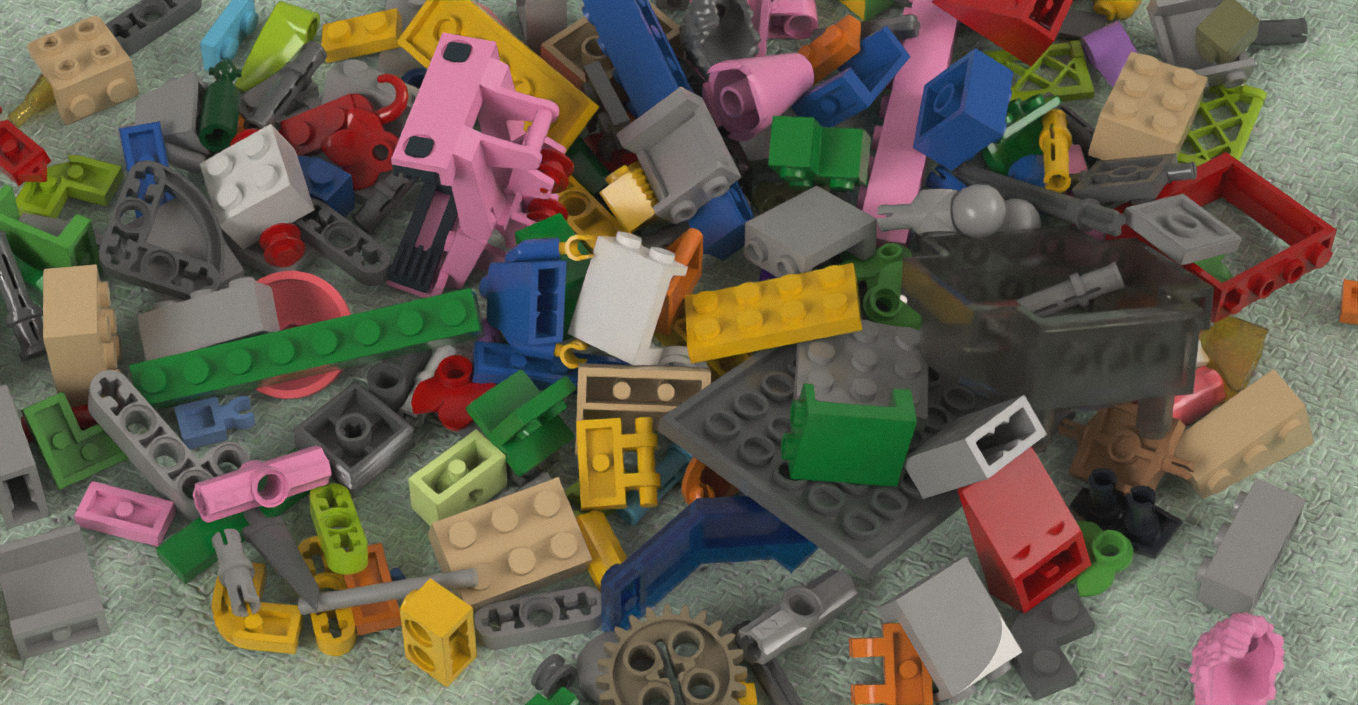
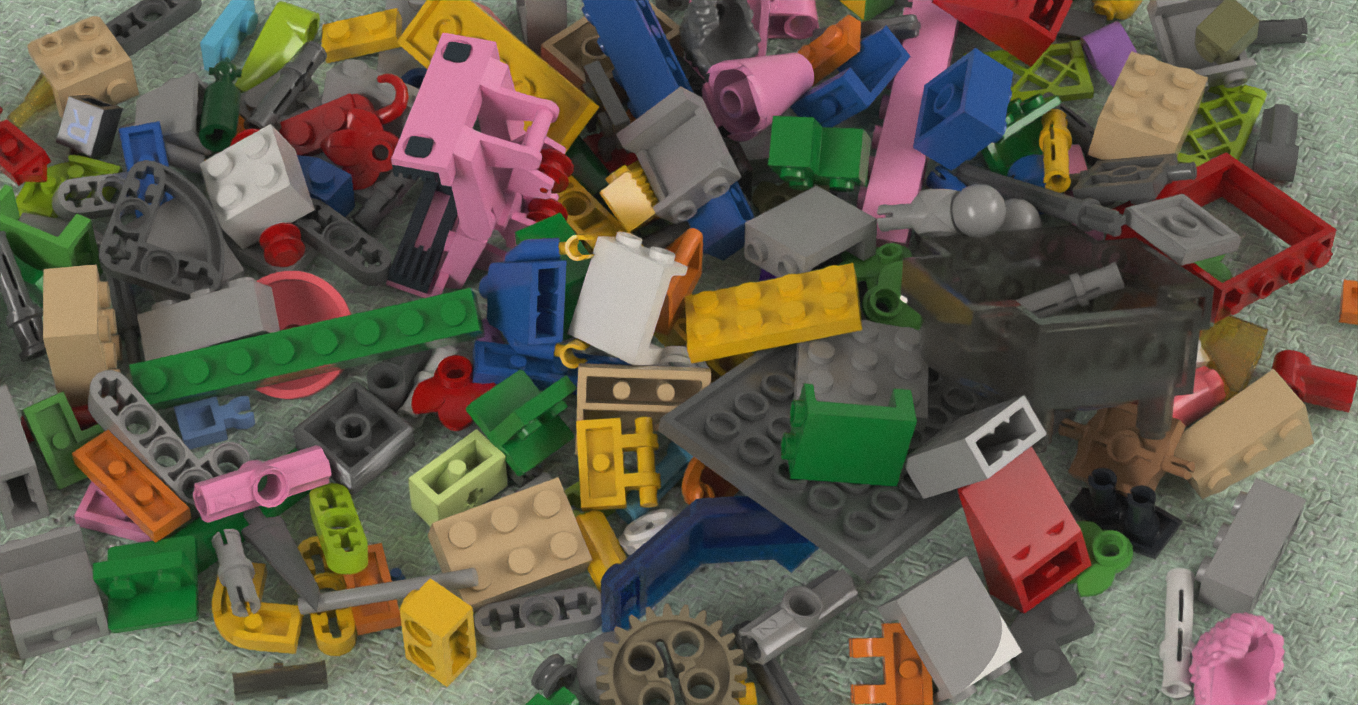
none -> light grey beam [52,172,135,221]
none -> brick [56,95,123,159]
none -> orange plate [72,430,191,543]
none -> green bracket [93,535,199,633]
none -> dark grey axle [106,259,142,365]
none -> clear smoke pin [232,660,328,702]
none -> white gear [618,509,688,556]
none -> white pin [1159,568,1195,698]
none -> dark grey piece [1252,104,1299,182]
none -> red piece [1271,350,1358,413]

